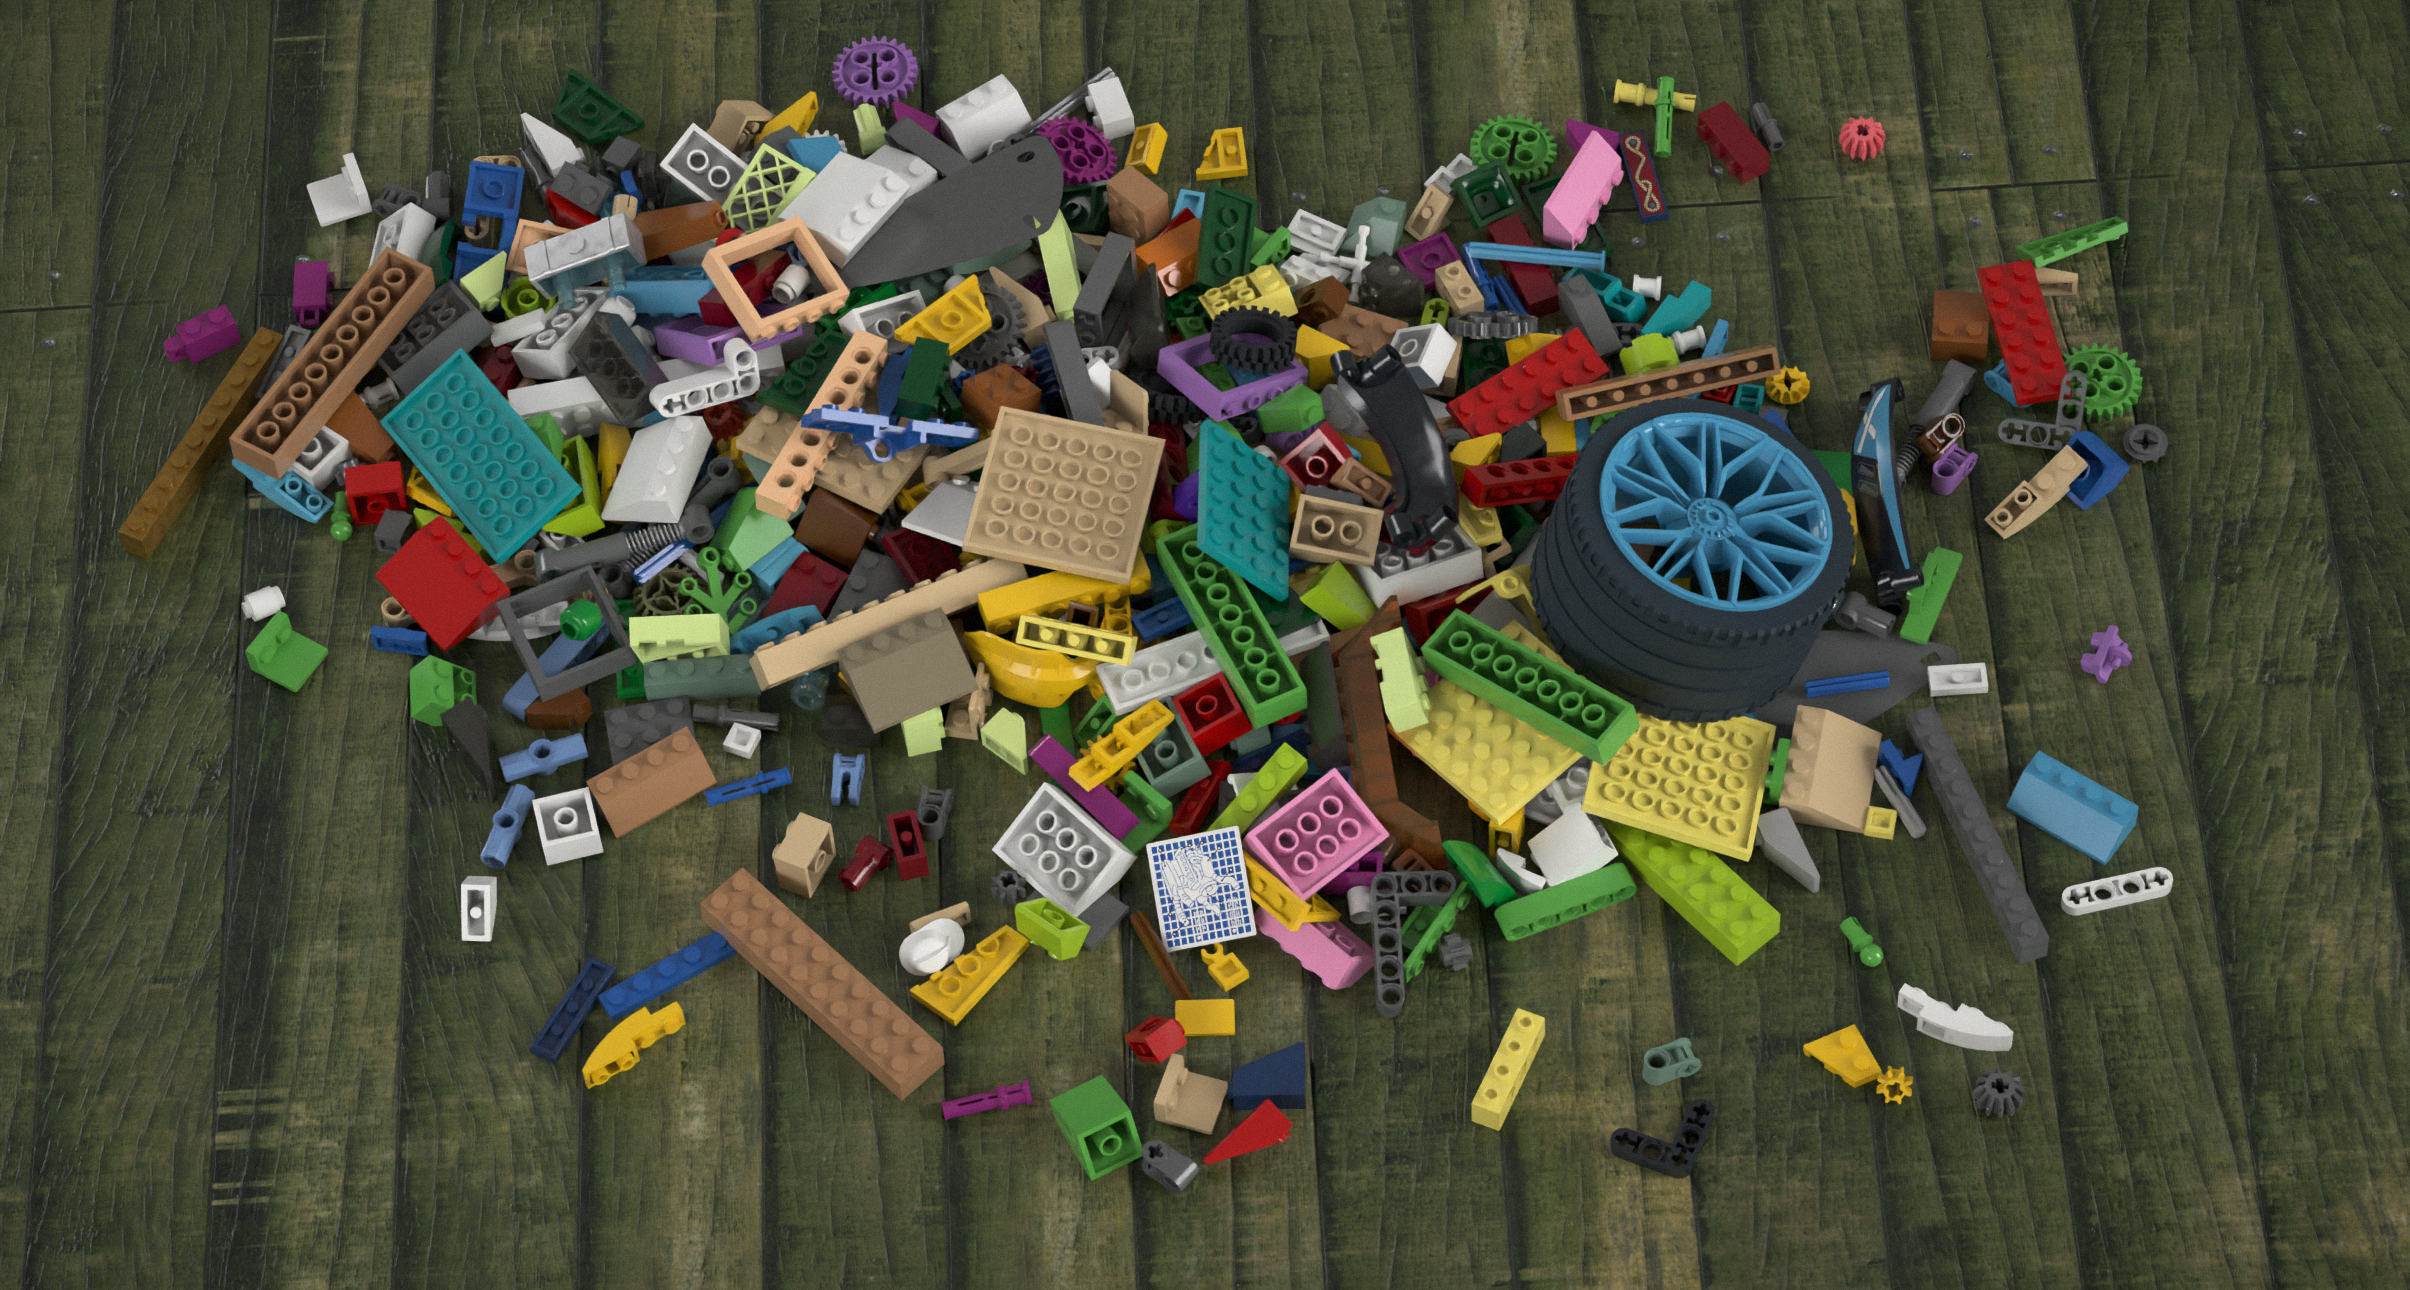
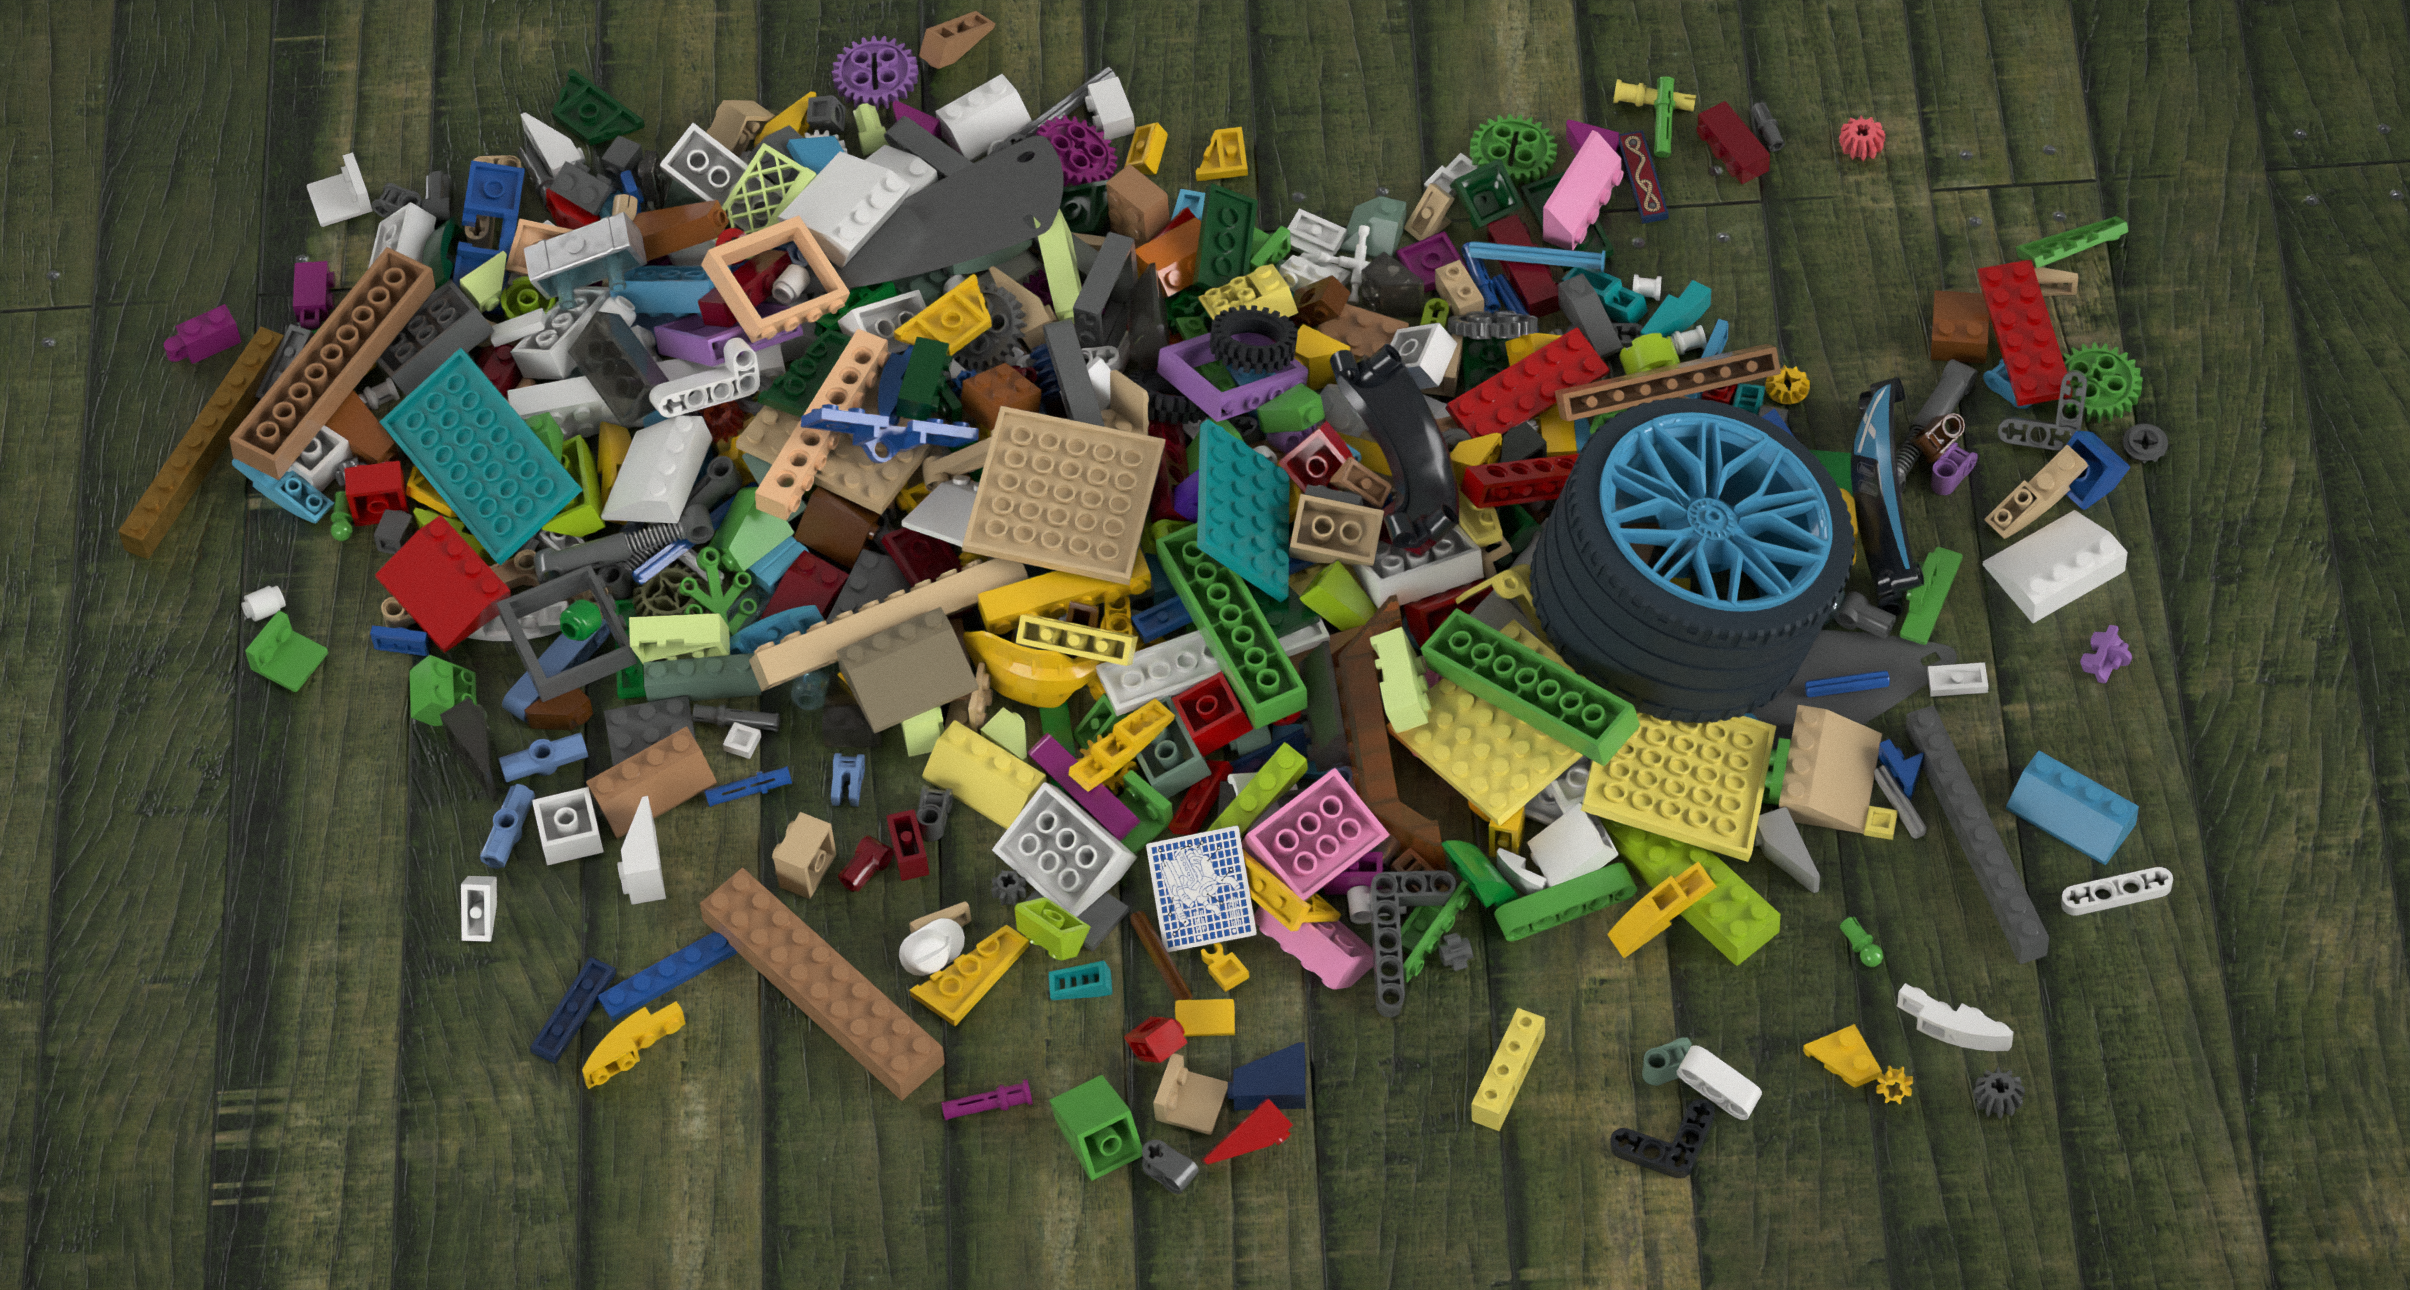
none -> white slope [617,796,666,904]
none -> dark grey brick [807,95,846,135]
none -> medium nougat slope [919,11,995,69]
none -> light yellow slope [922,720,1047,830]
none -> teal slope [1049,960,1113,1000]
none -> yellow slope [1607,861,1717,958]
none -> white beam [1676,1046,1762,1120]
none -> white slope [1983,510,2128,623]

